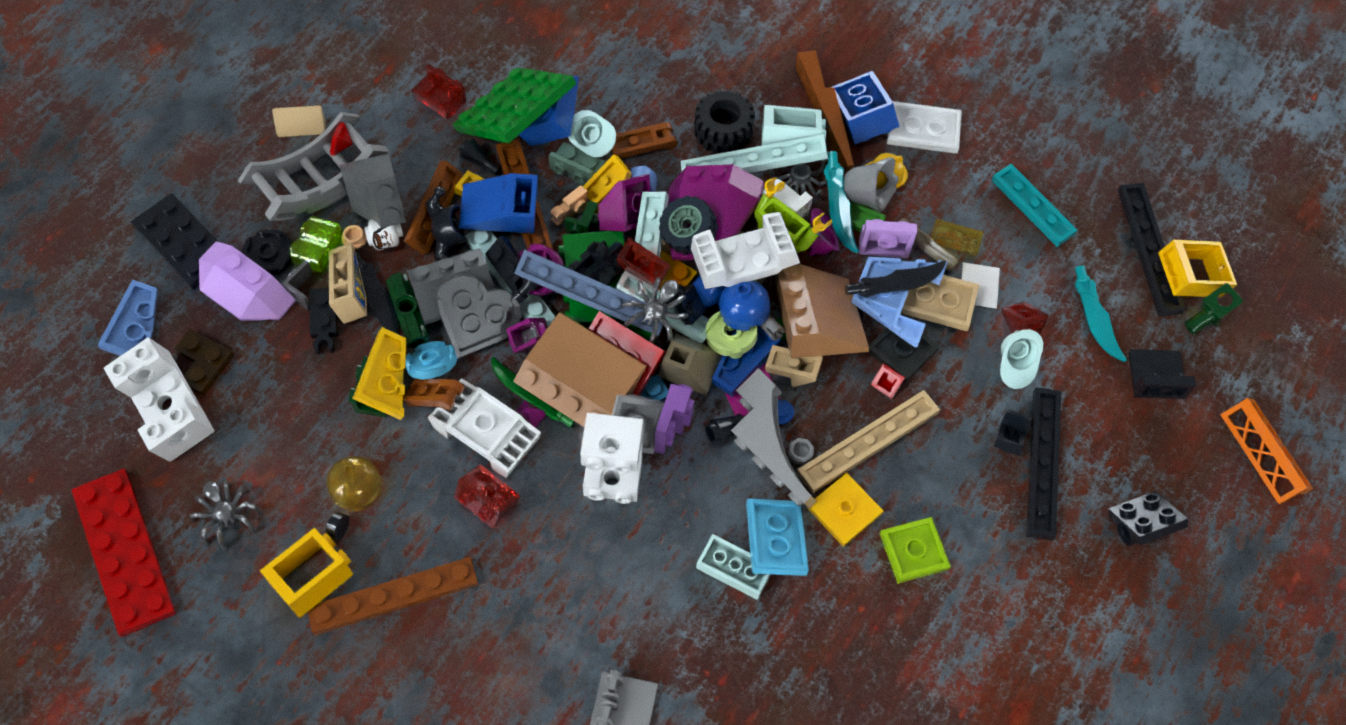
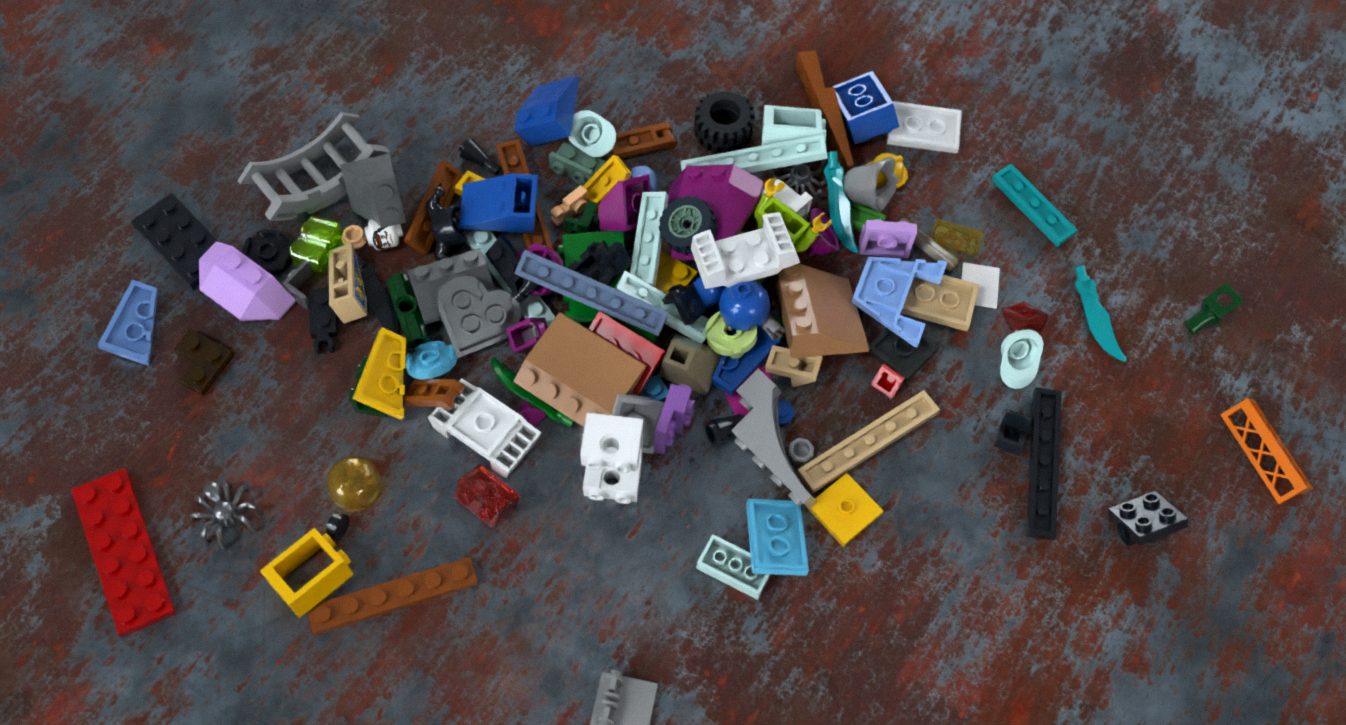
white plate [104,337,215,462] -> none
tan slope [272,106,326,137] -> none
red slope [329,122,353,156] -> none
clear red bracket [411,64,466,120] -> none
green plate [452,67,577,143] -> none
clear red slope [616,238,671,287] -> none
flat silver animal [621,277,689,344] -> none
black sword [845,260,946,298] -> none
lime tile [879,517,951,583] -> none
black plate [1118,183,1186,316] -> none
black bracket [1128,349,1196,399] -> none
yellow window [1158,240,1237,297] -> none

